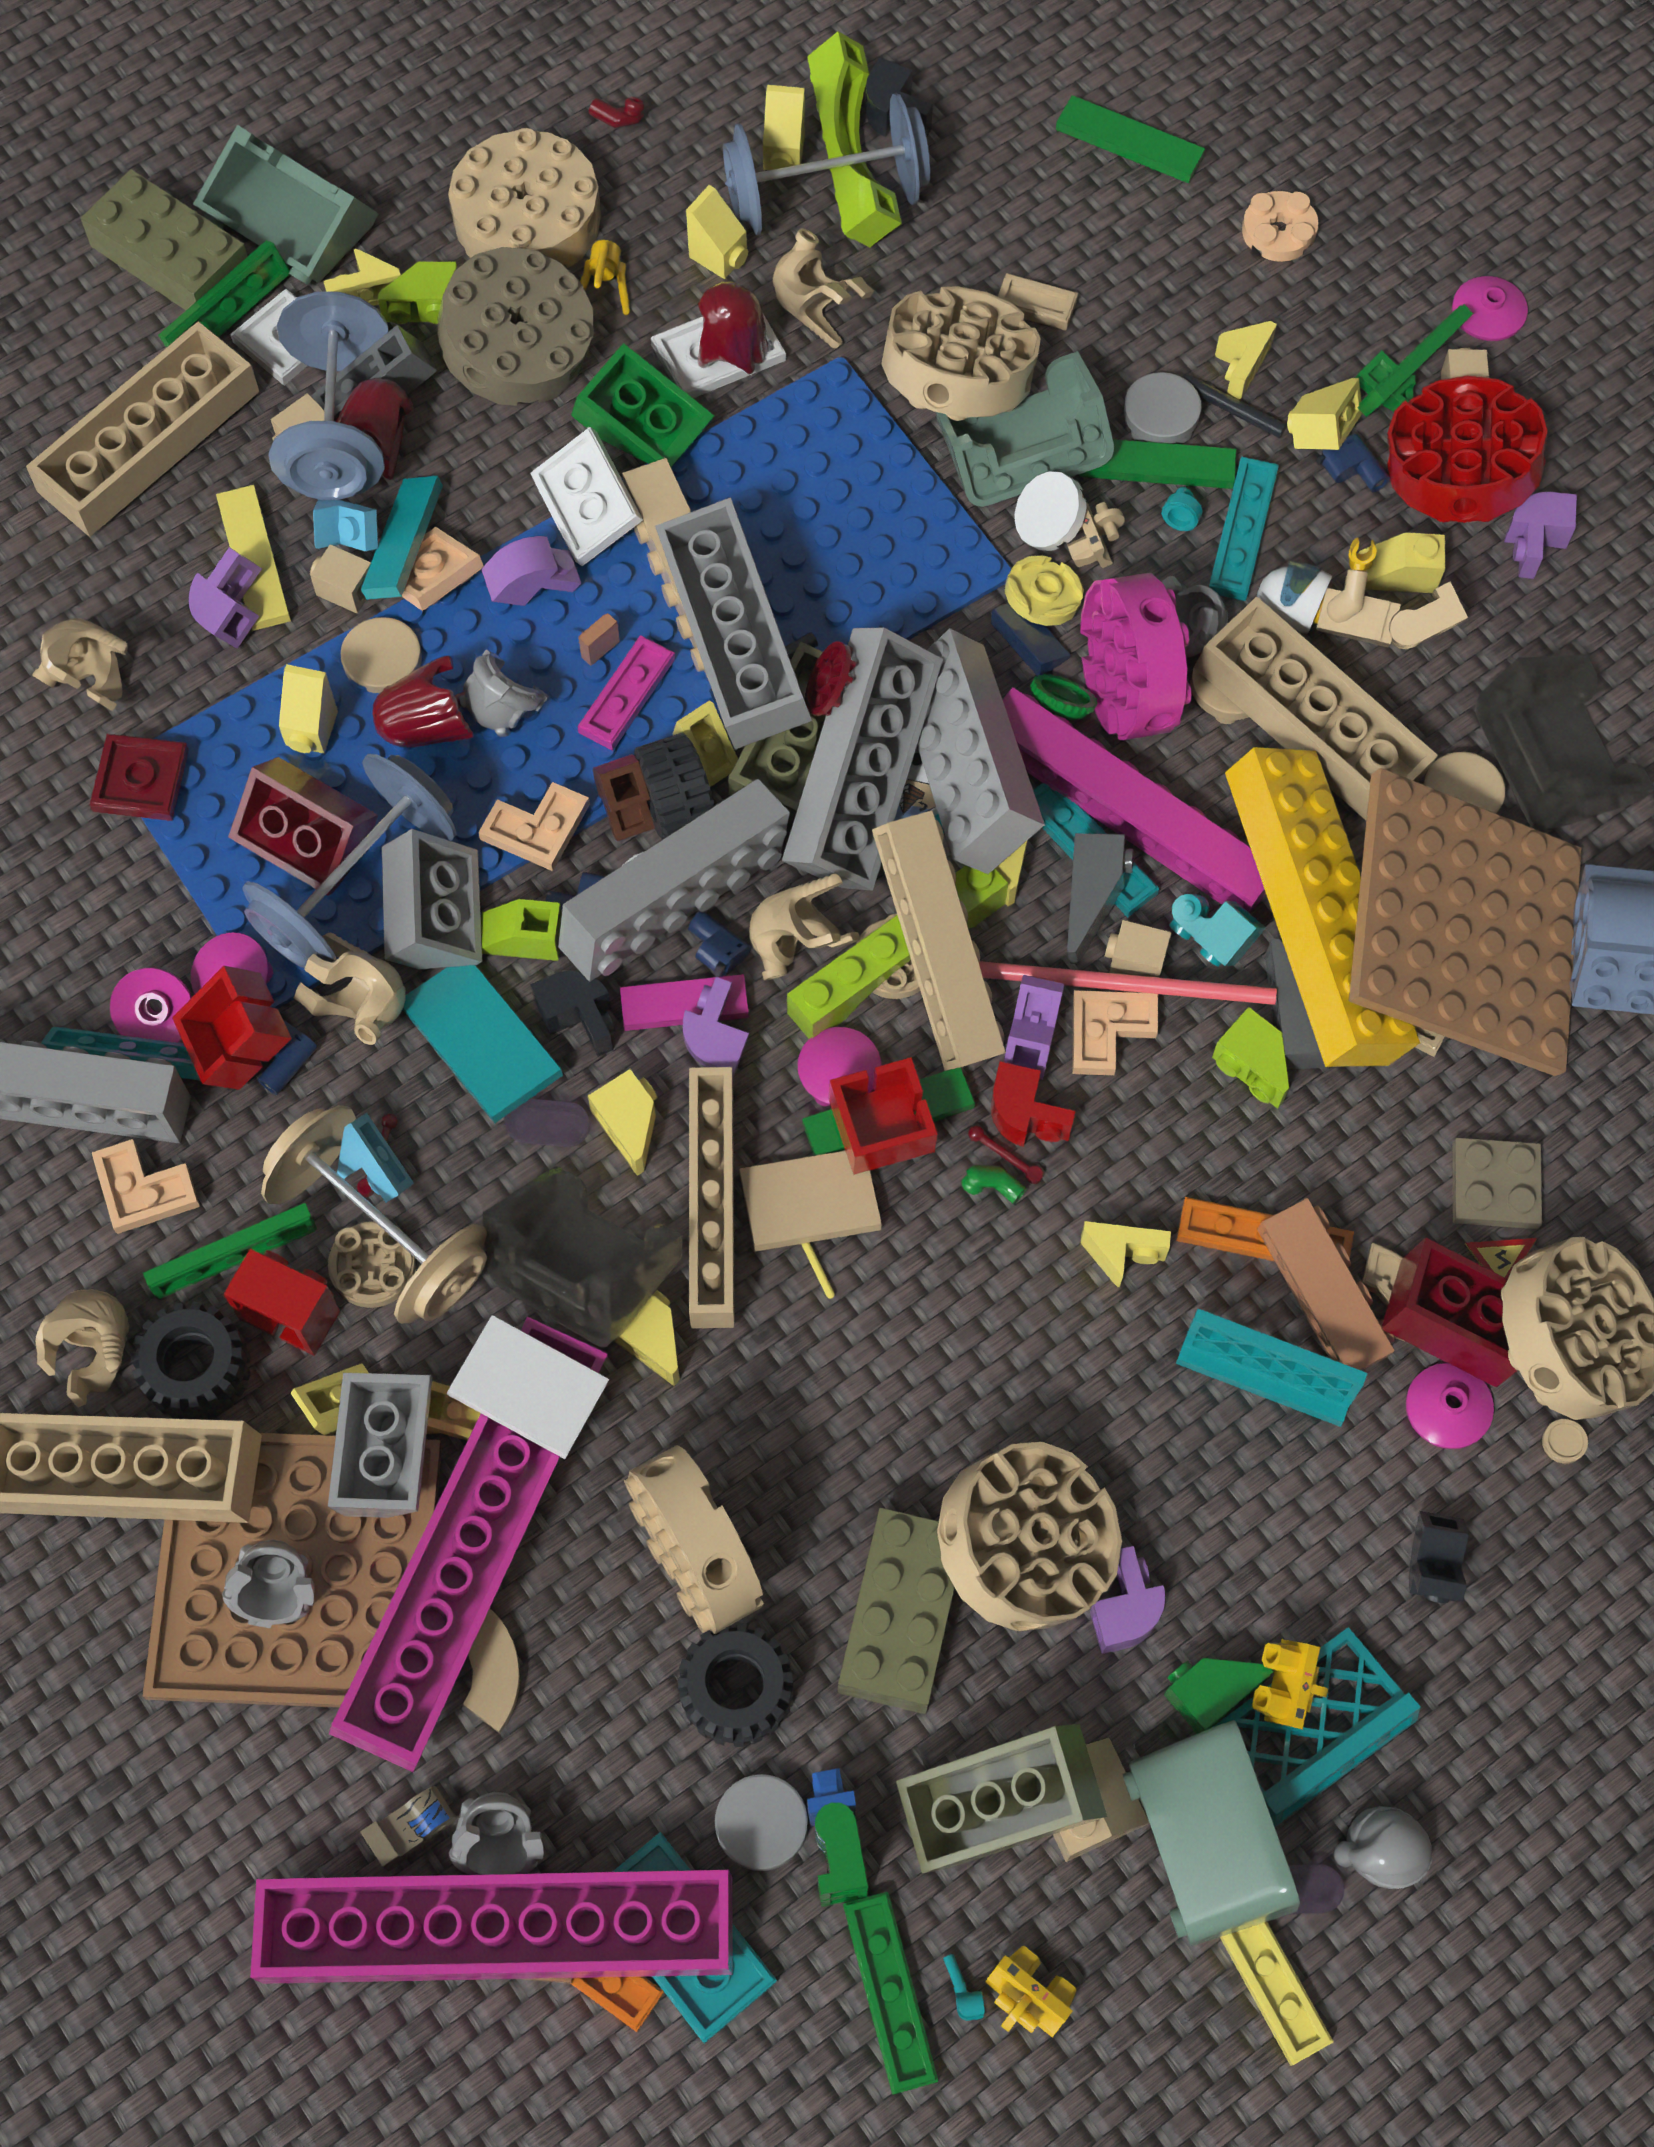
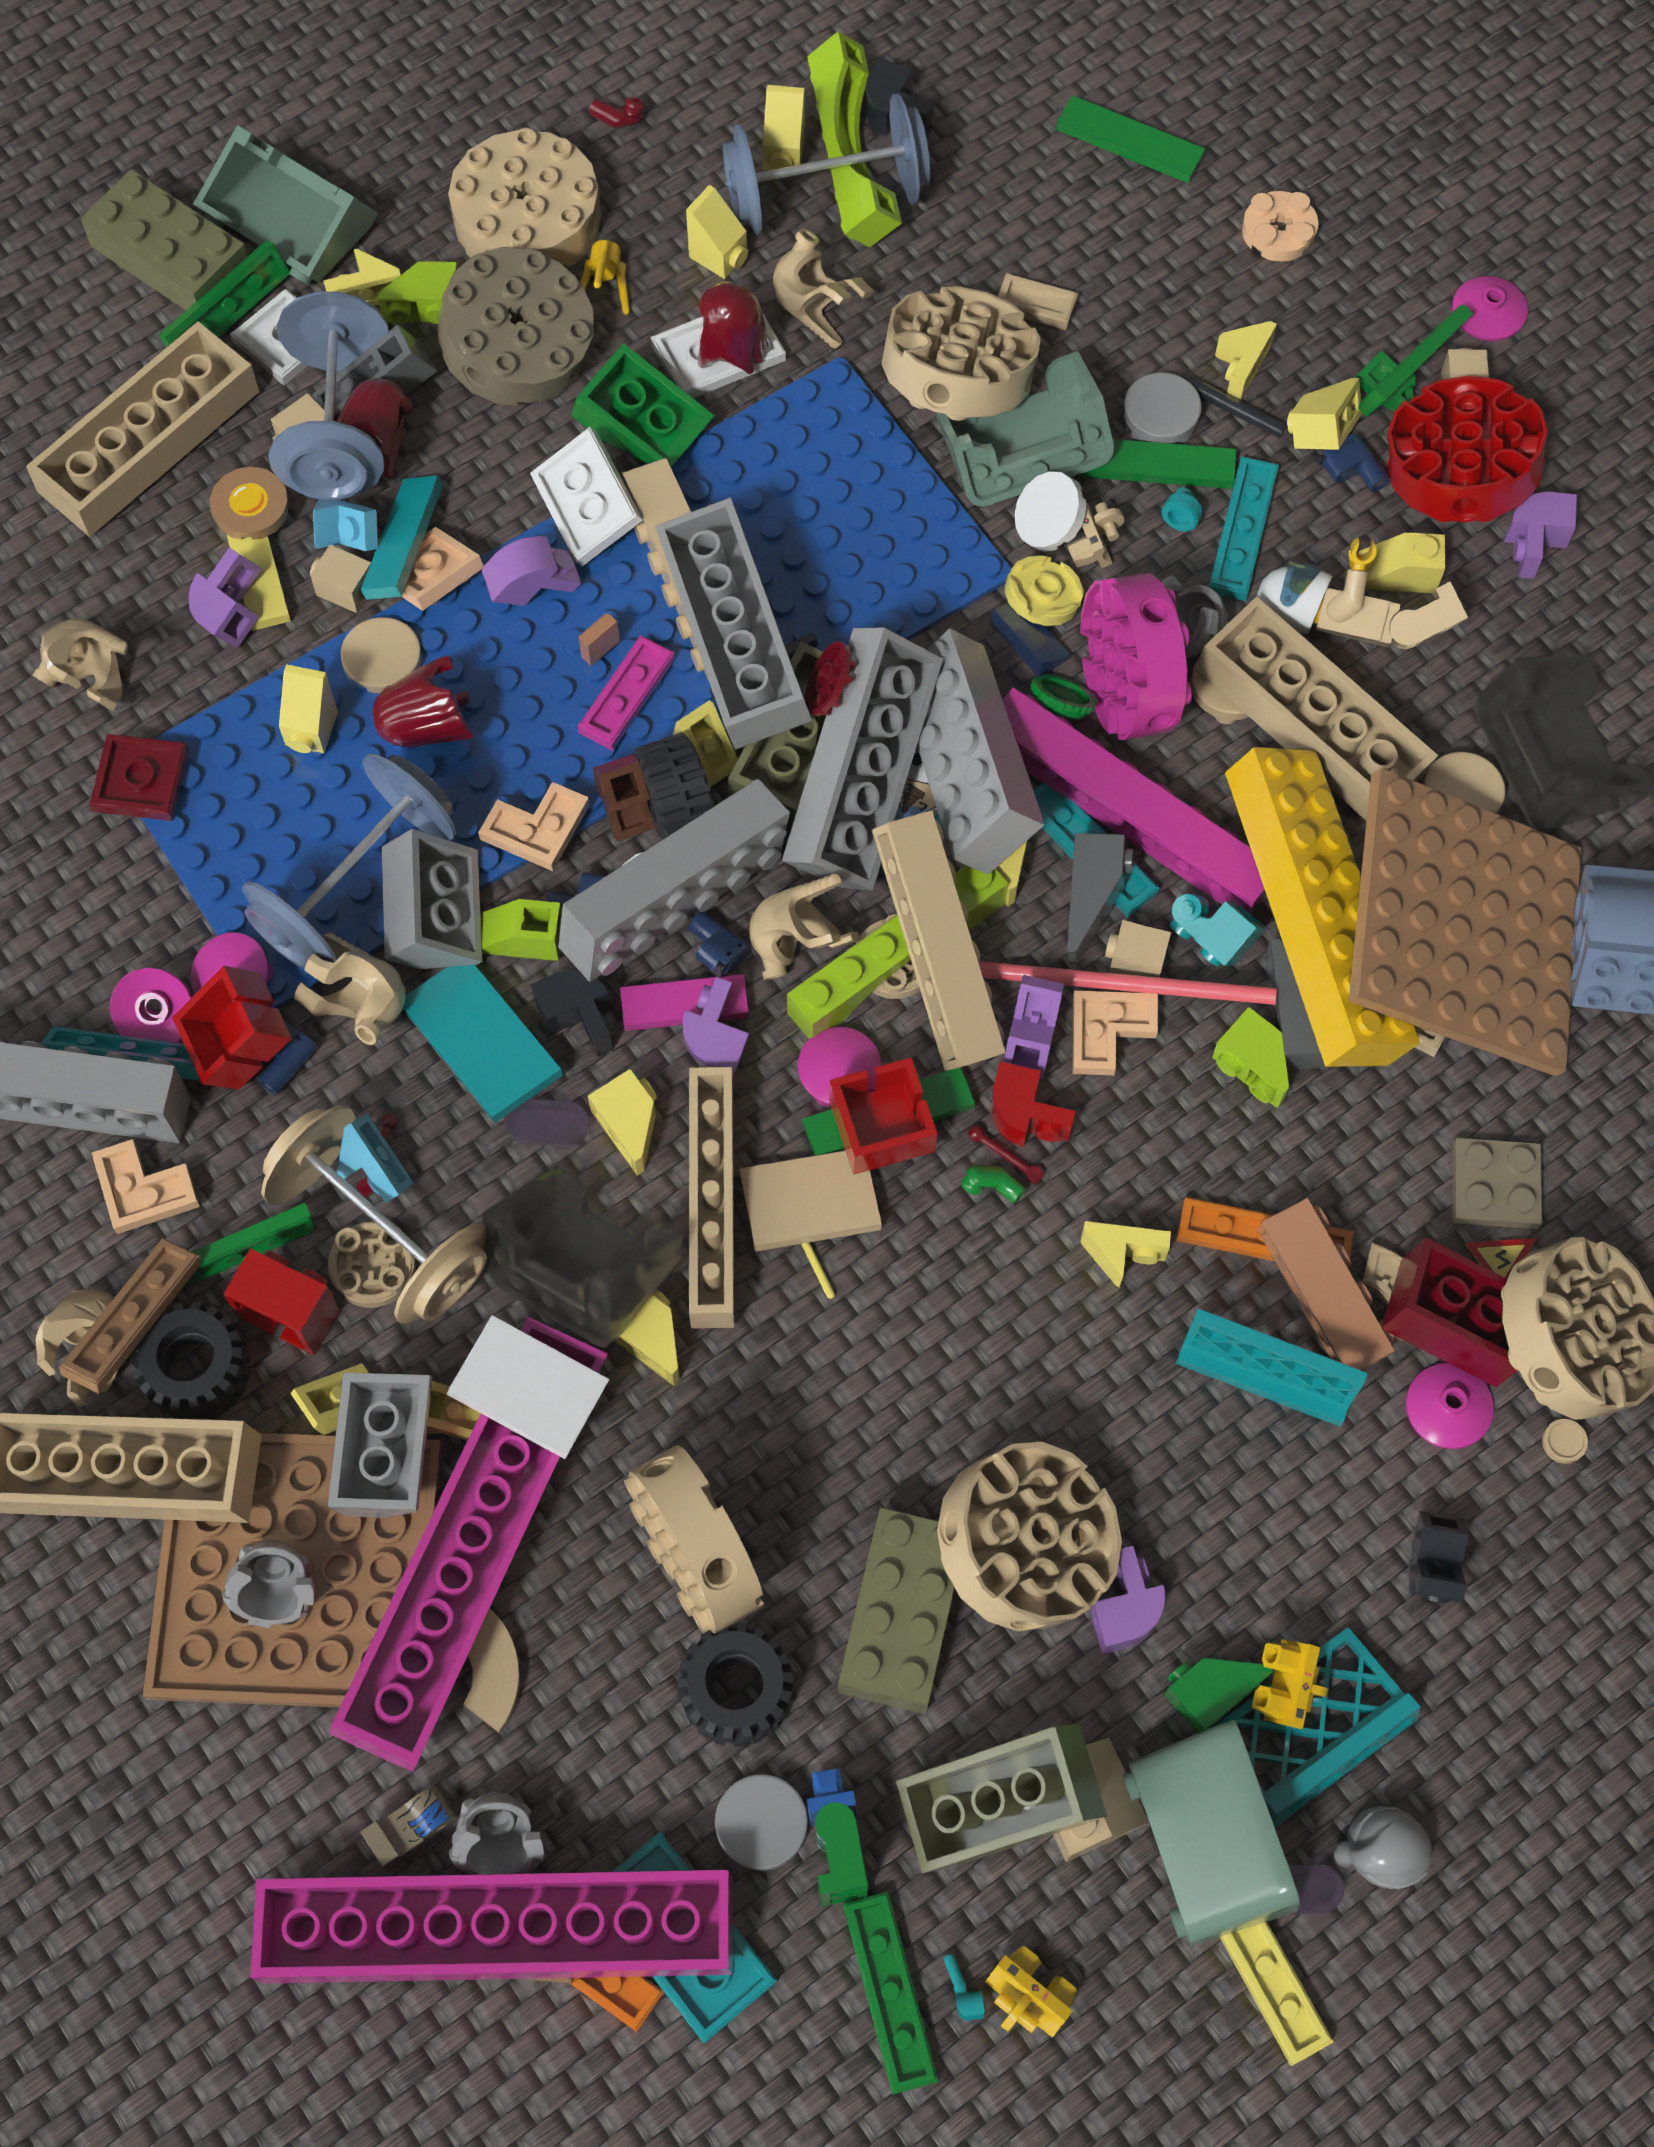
dark red slope [228,757,378,896] -> none
light grey helmet [460,650,548,737] -> none
none -> medium nougat tile [59,1238,200,1394]
none -> medium nougat tile [209,466,289,540]

